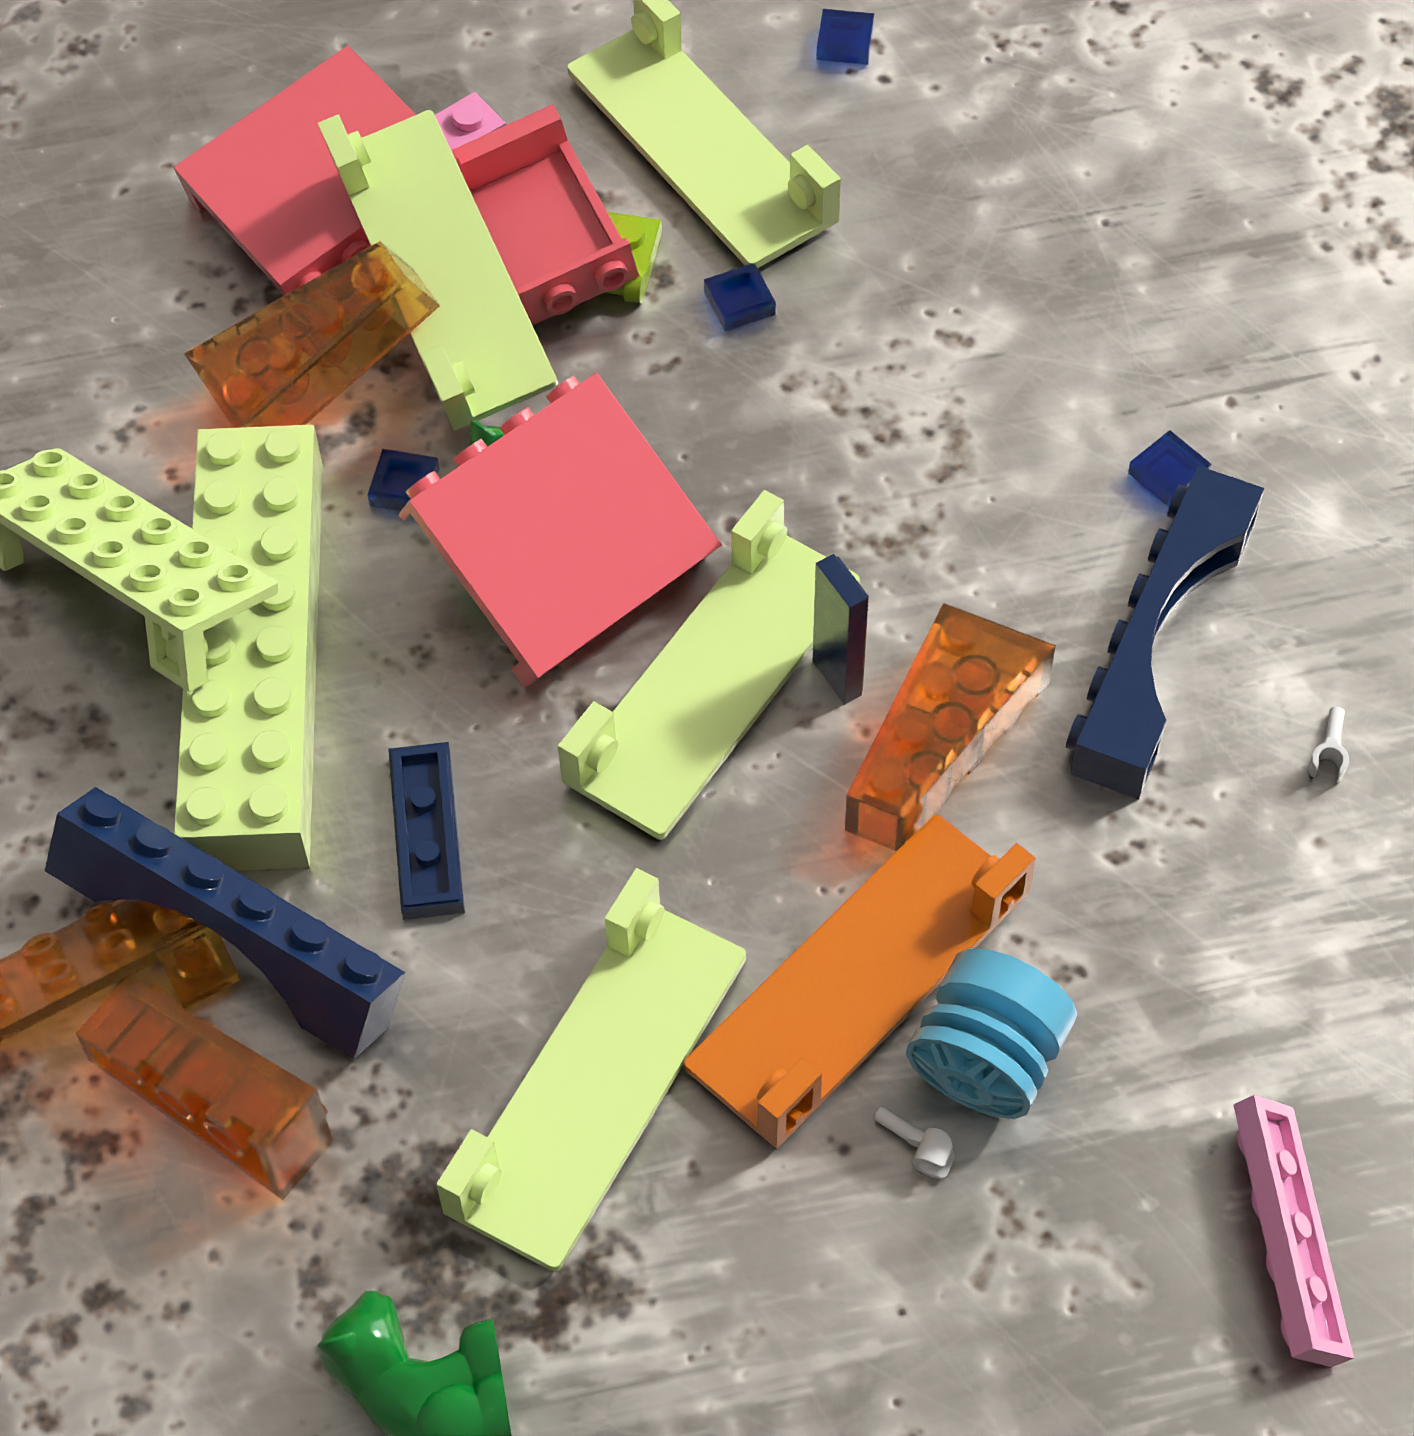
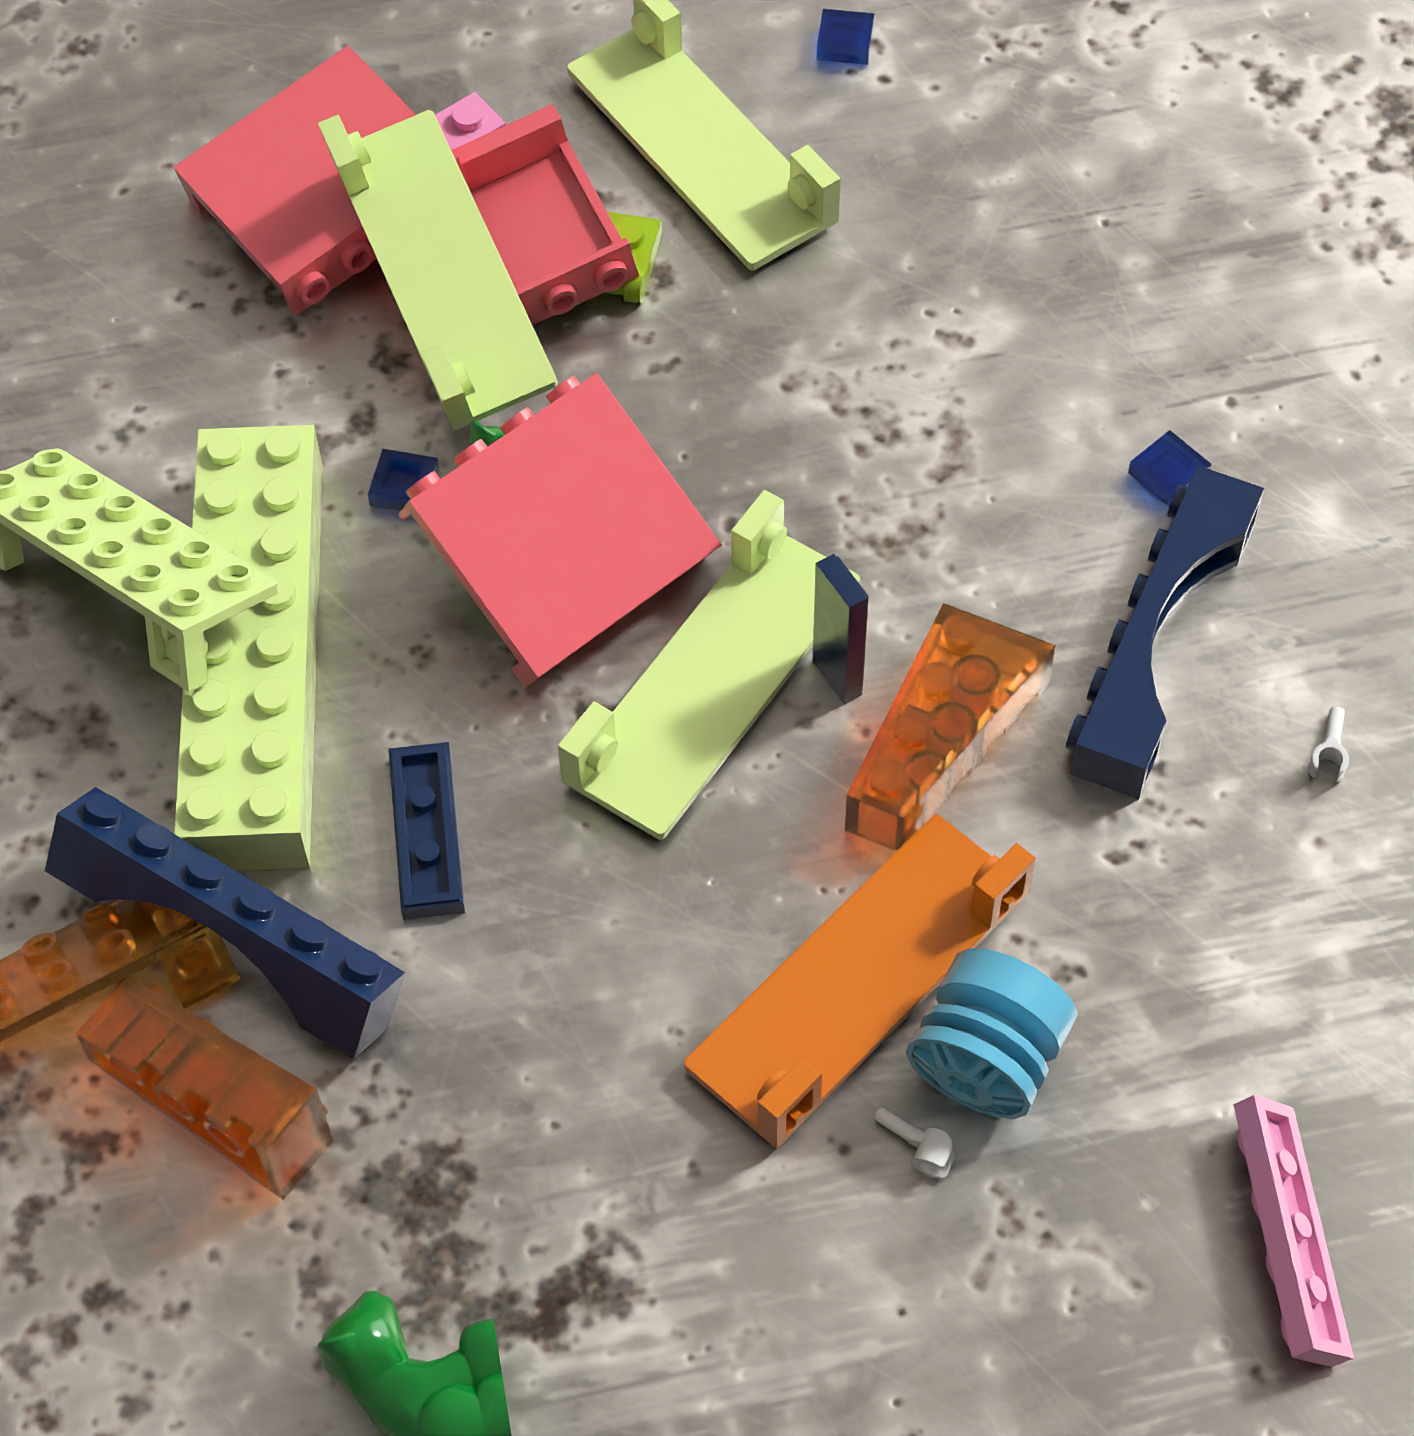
clear orange wedge [184,241,440,428] -> none
yellowish green bracket [436,868,746,1272] -> none
clear blue tile [704,264,776,332] -> none

